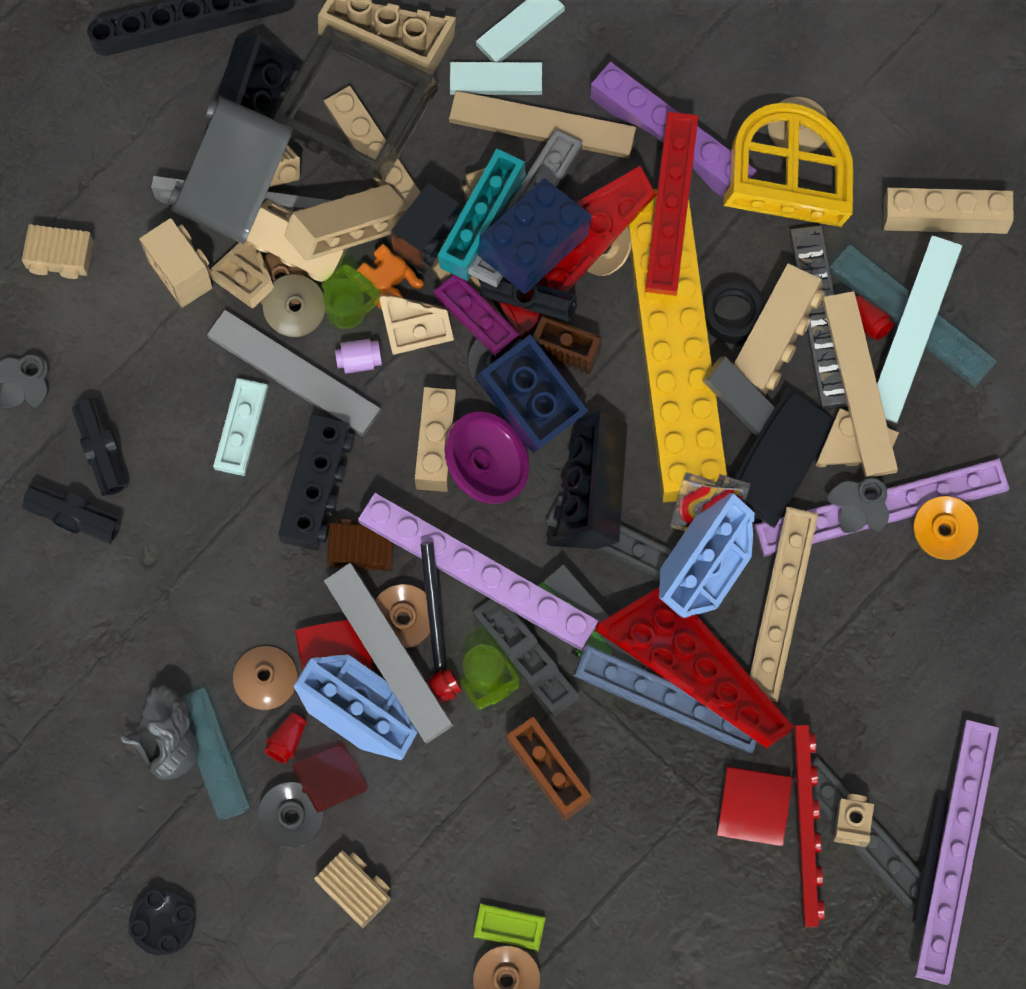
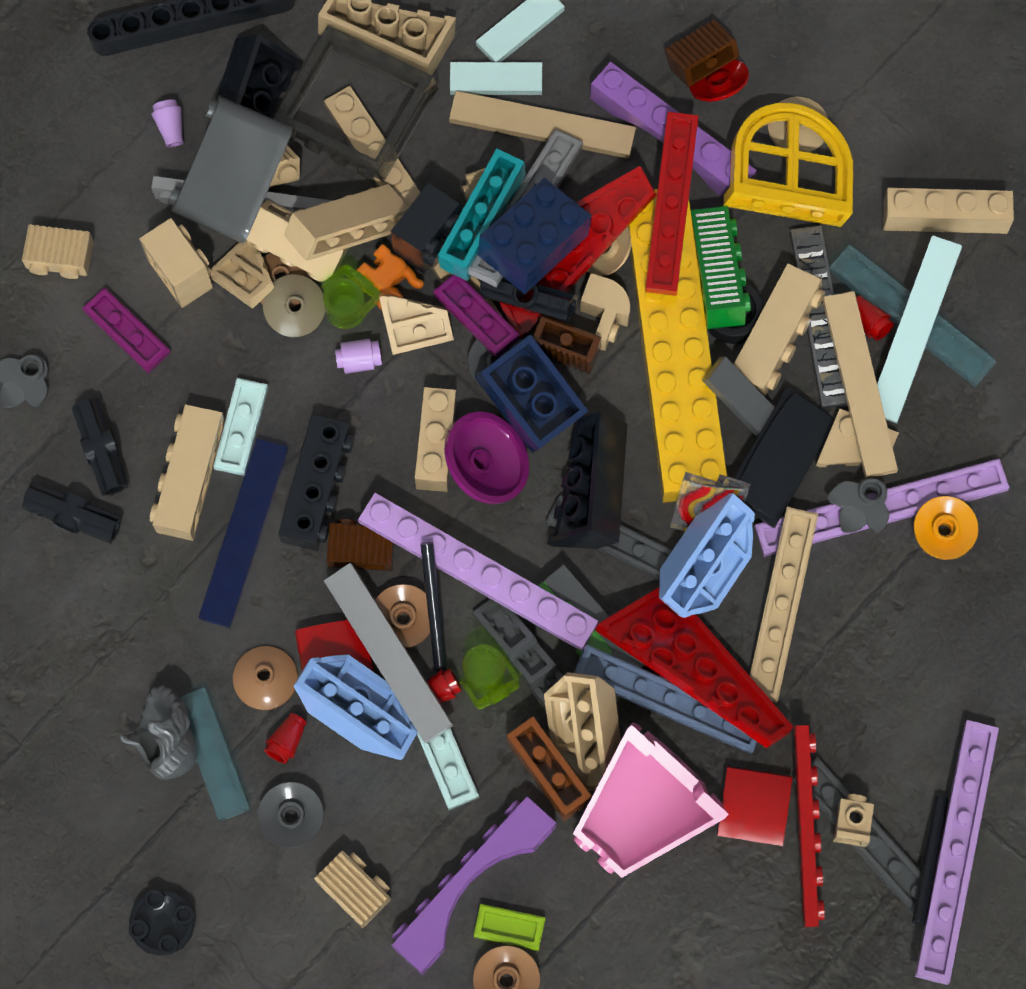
light grey tile [207,310,381,437] -> none
clear red piece [292,743,368,813] -> none
none -> magenta tile [82,287,171,374]
none -> tan brick [150,404,225,541]
none -> lavender cone [151,100,184,148]
none -> clear blue tile [199,439,288,629]
none -> medium lavender arch [392,797,556,976]
none -> light aqua tile [412,723,479,810]
none -> tan wedge [544,672,621,792]
none -> bright pink cone [573,723,729,877]
none -> tan brick [580,273,630,351]
none -> reddish brown brick [665,19,740,88]
none -> red dish [689,60,749,102]
none -> green brick [690,206,751,329]

